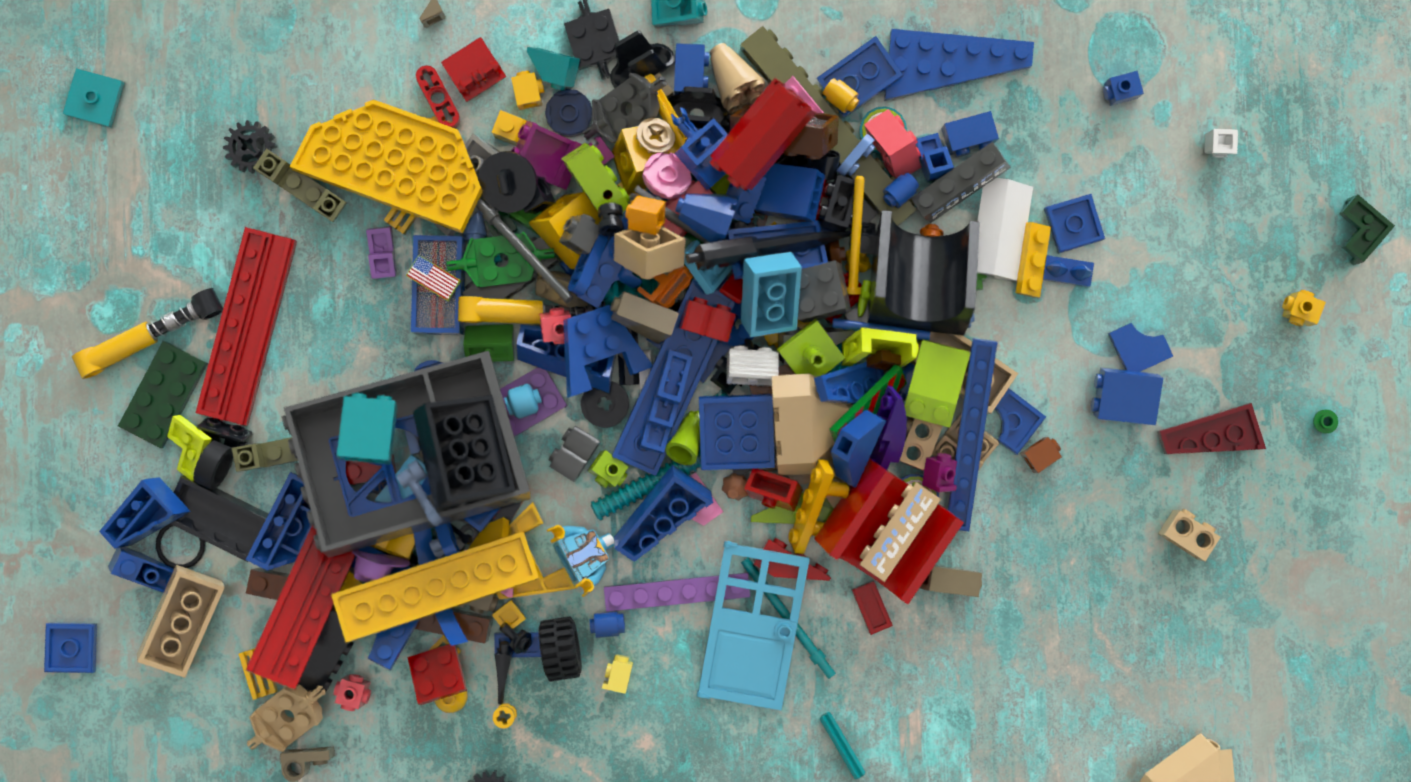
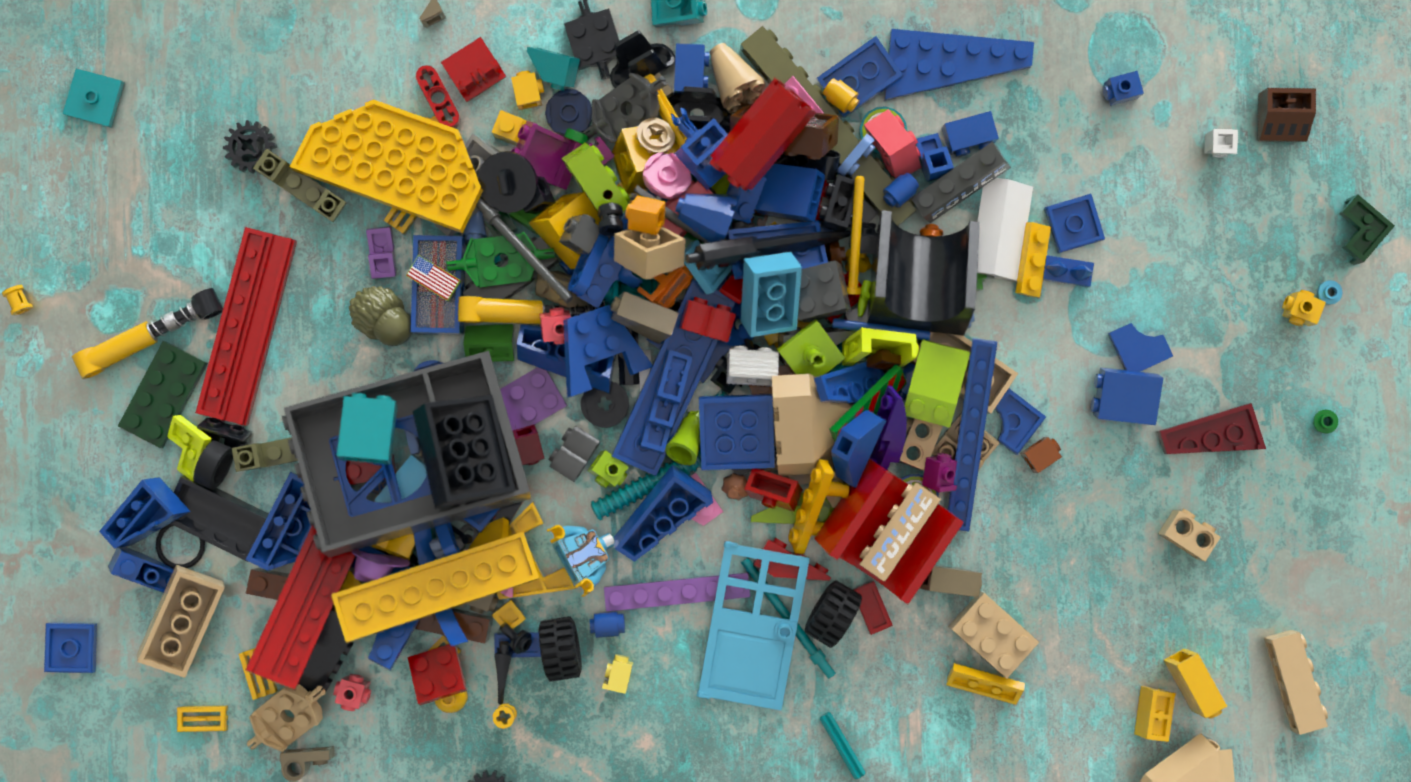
sand blue brick [396,460,443,526] -> none
medium azure head [504,384,542,419] -> none
none -> yellow bush [1,285,33,316]
none -> yellow tile [177,705,228,732]
none -> olive hair [349,286,412,346]
none -> dark red brick [512,424,545,465]
none -> green tile [564,128,589,144]
none -> black tyre [805,580,862,648]
none -> yellow plate [946,663,1024,705]
none -> tan brick [948,591,1039,679]
none -> yellow hinge [1134,686,1176,742]
none -> yellow brick [1164,648,1227,719]
none -> reddish brown slope [1258,88,1316,142]
none -> tan brick [1264,630,1328,735]
none -> medium azure plate [1317,280,1343,305]

